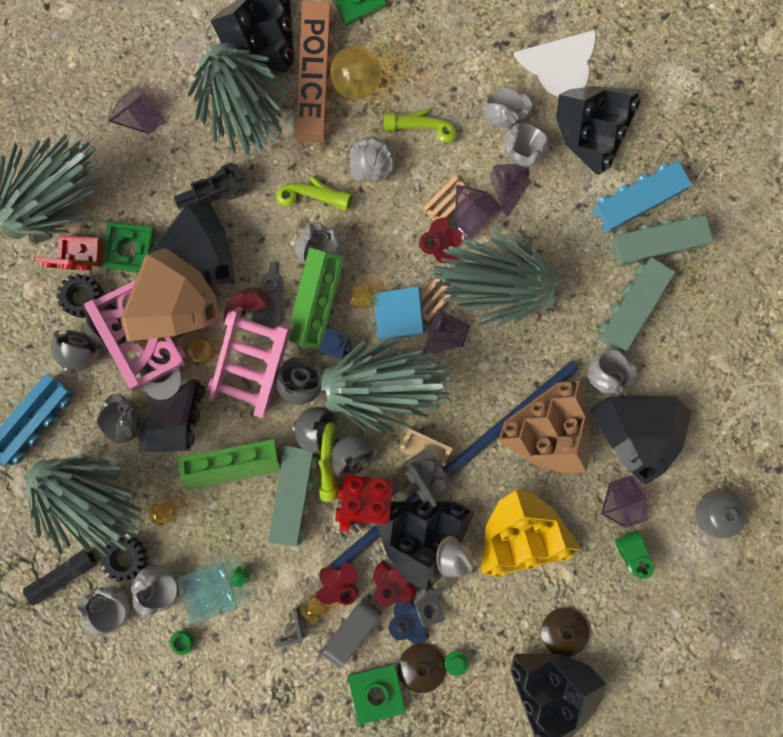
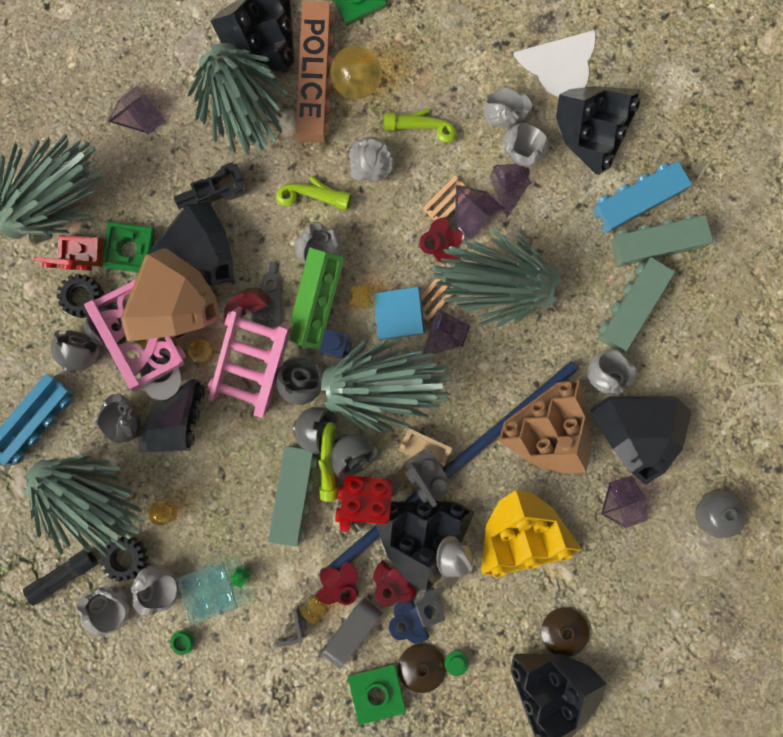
bright green brick [178,439,281,490] -> none
green piece [615,530,654,579] -> none

